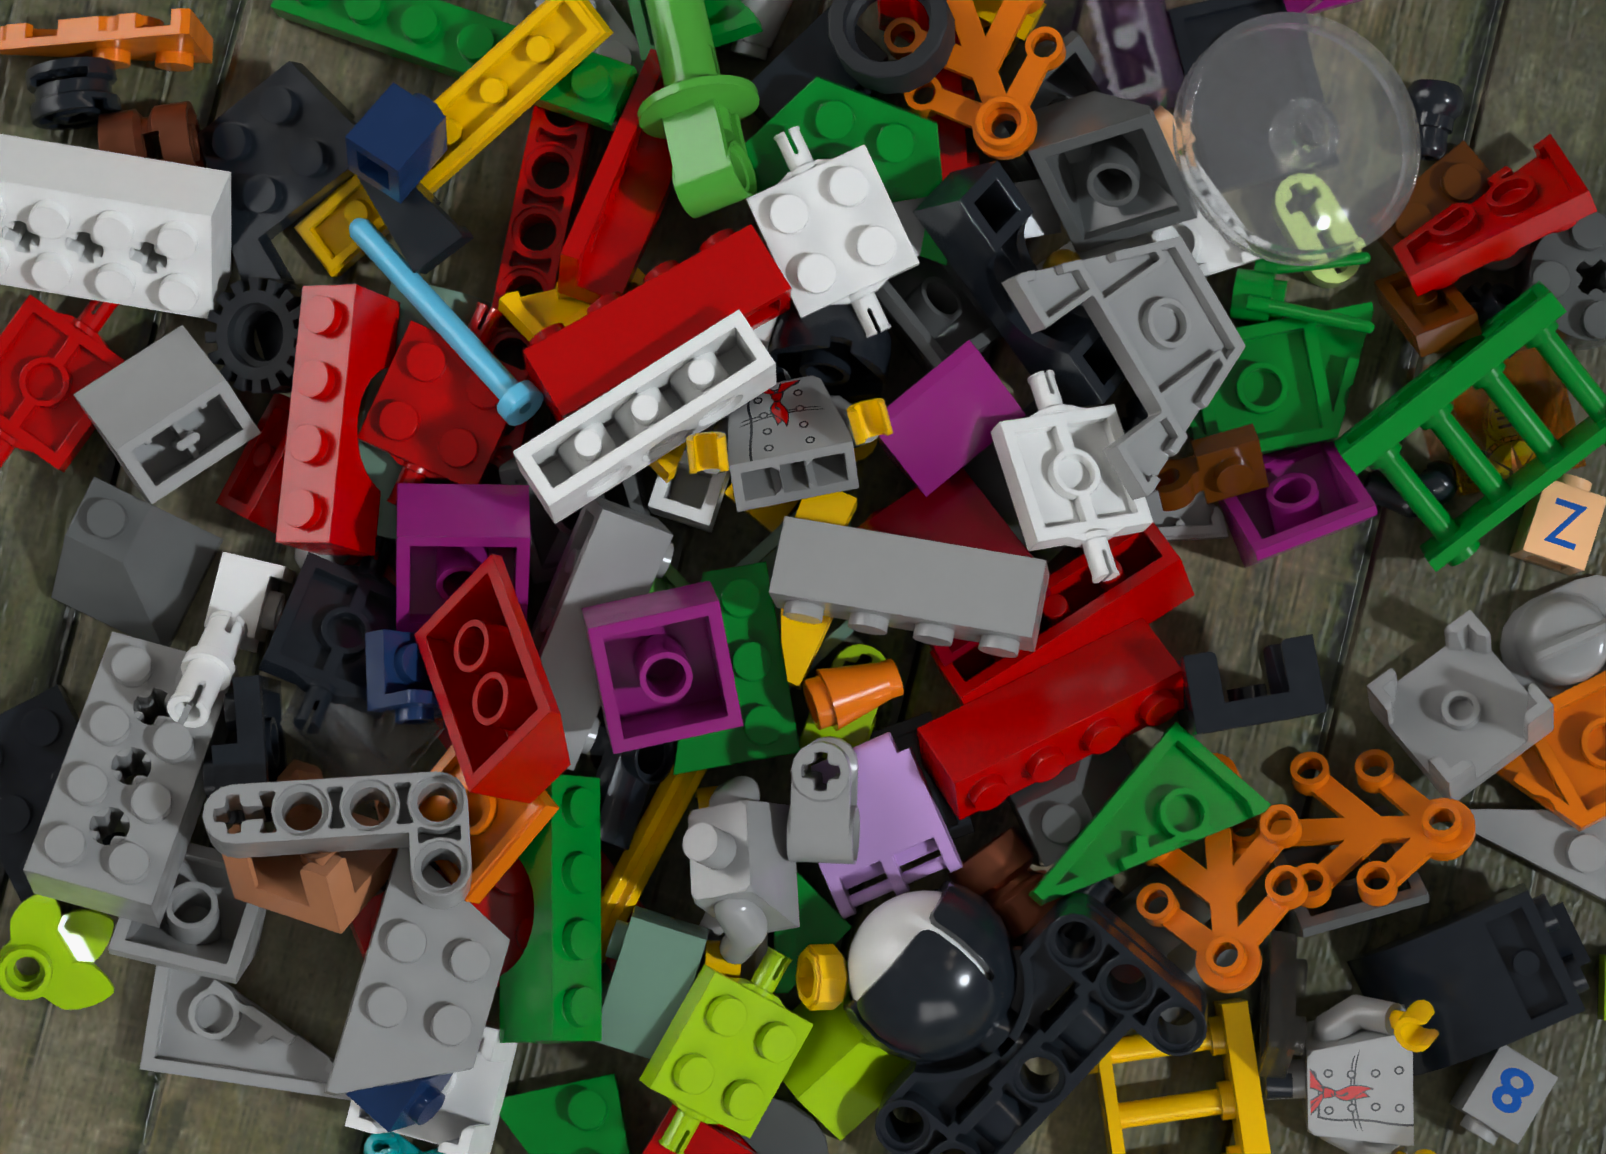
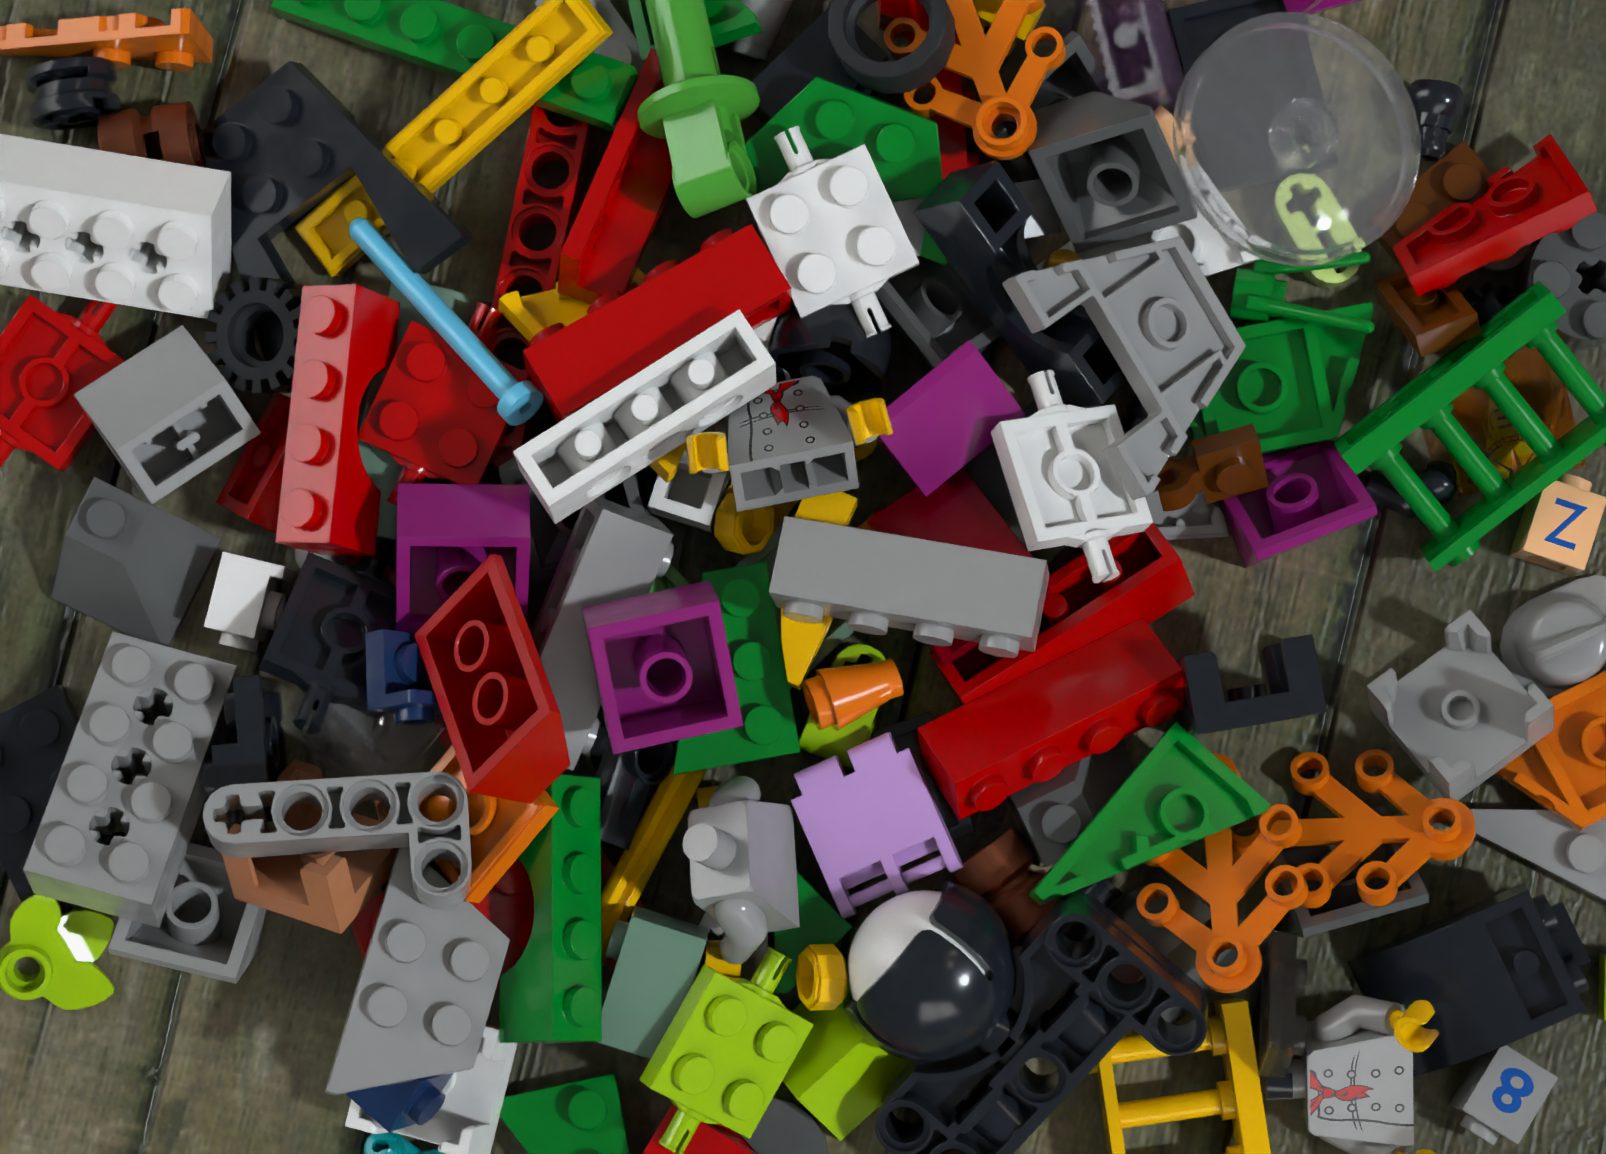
light grey wing [140,965,351,1100] -> none
white pin [167,610,248,728] -> none
dark blue brick [345,82,447,204] -> none
light grey piece [787,736,860,864] -> none
none -> yellow tile [714,491,775,555]

